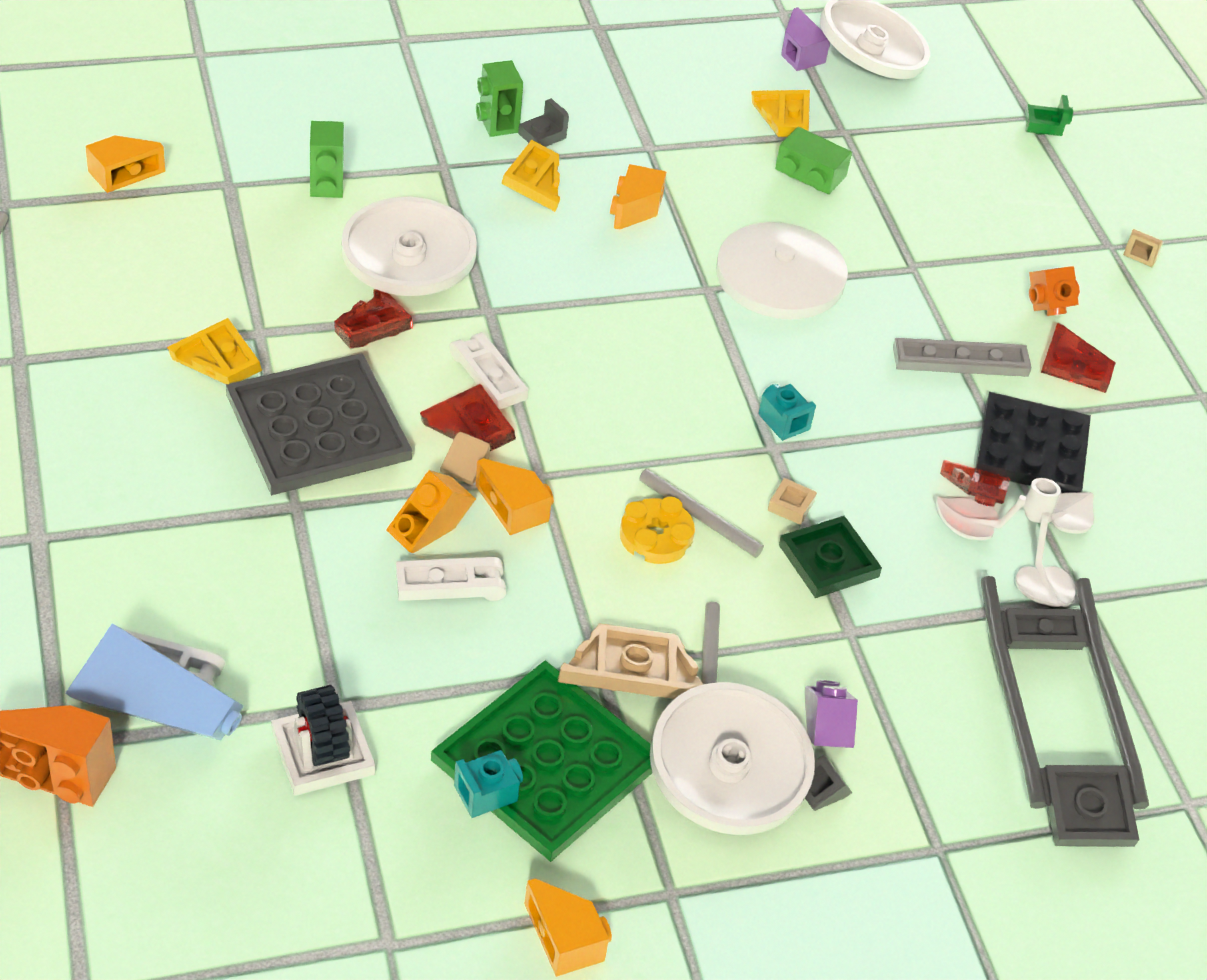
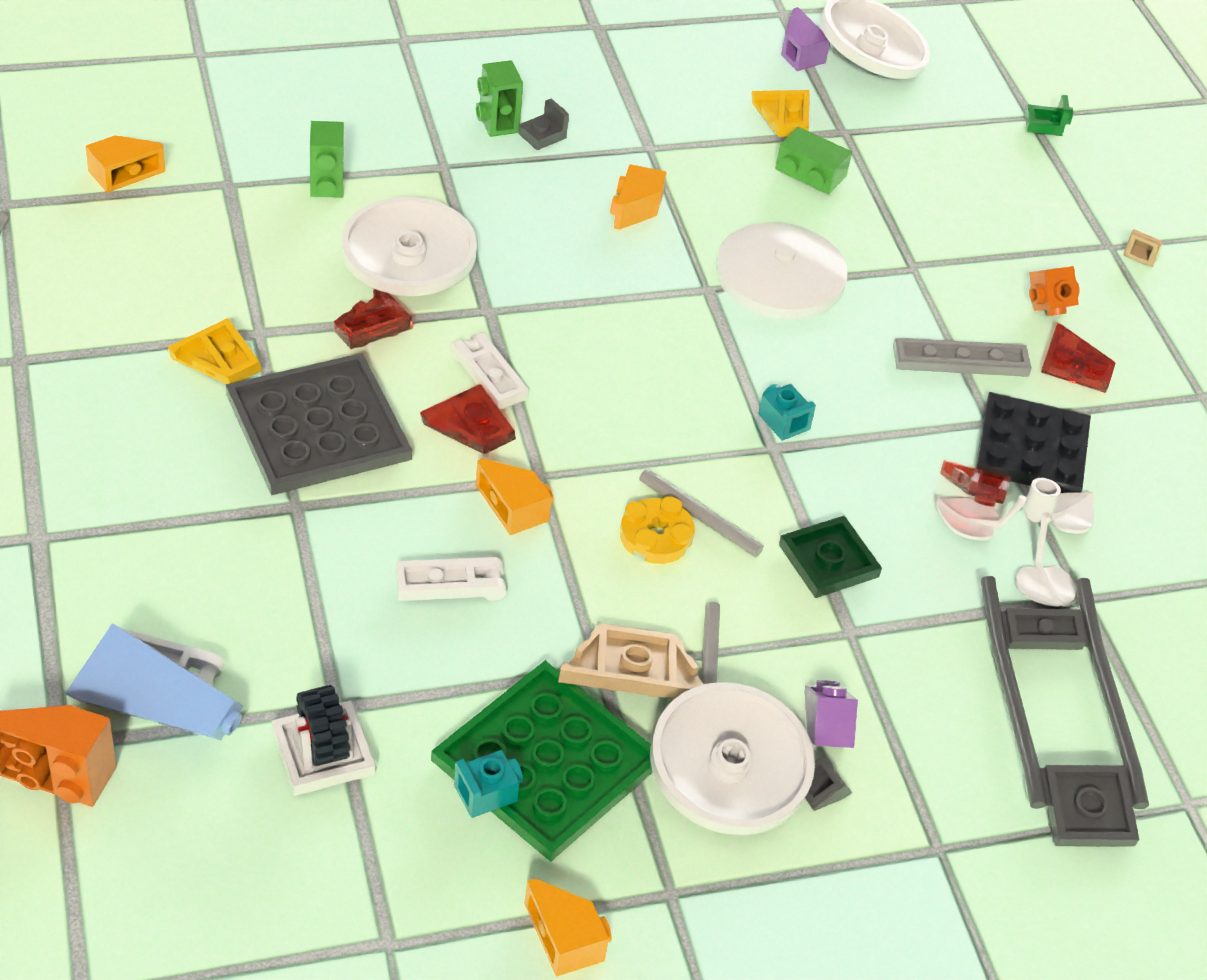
light orange slope [386,470,476,553] -> none
tan slope [440,432,490,485] -> none
yellow wing [501,140,560,212] -> none
tan plate [768,478,817,525] -> none

